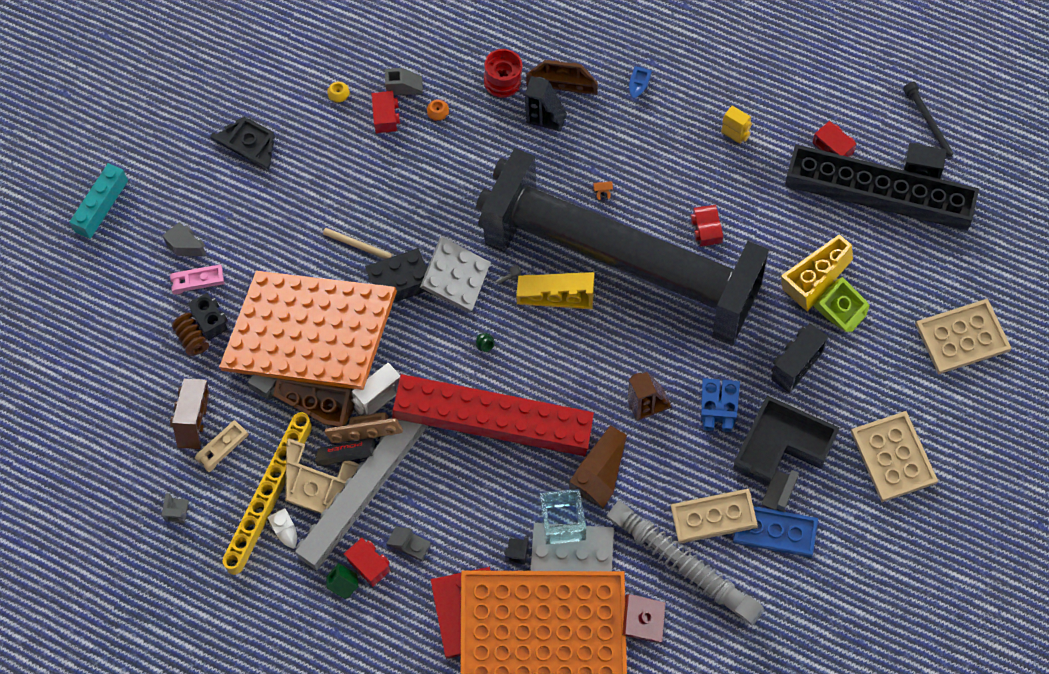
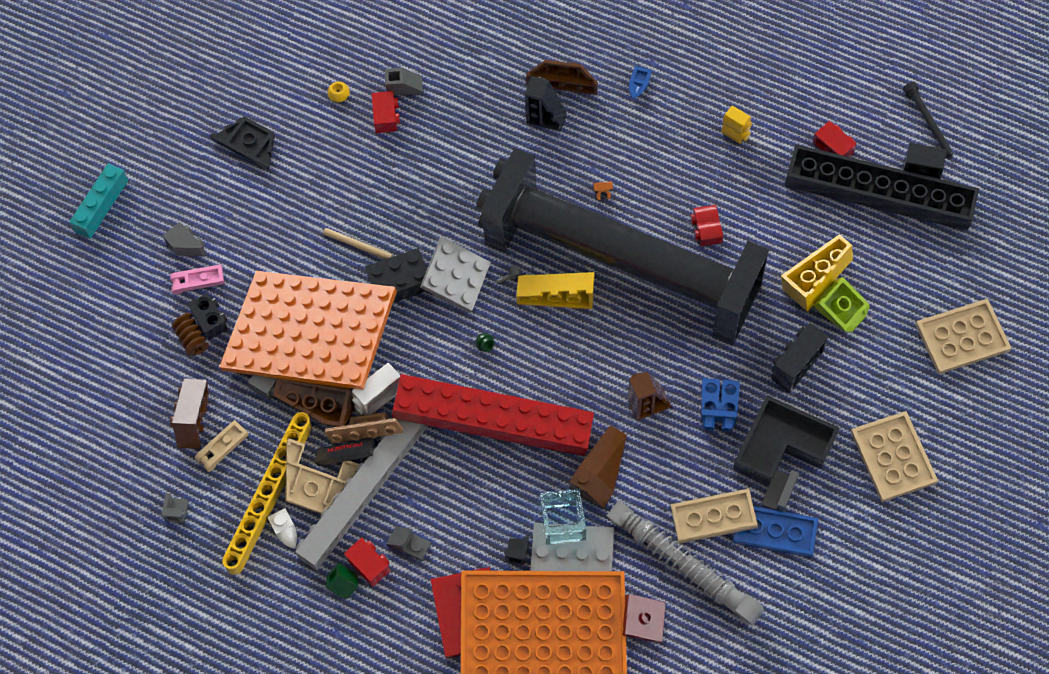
orange plate [427,99,449,121] -> none
red wheel [484,49,522,98] -> none

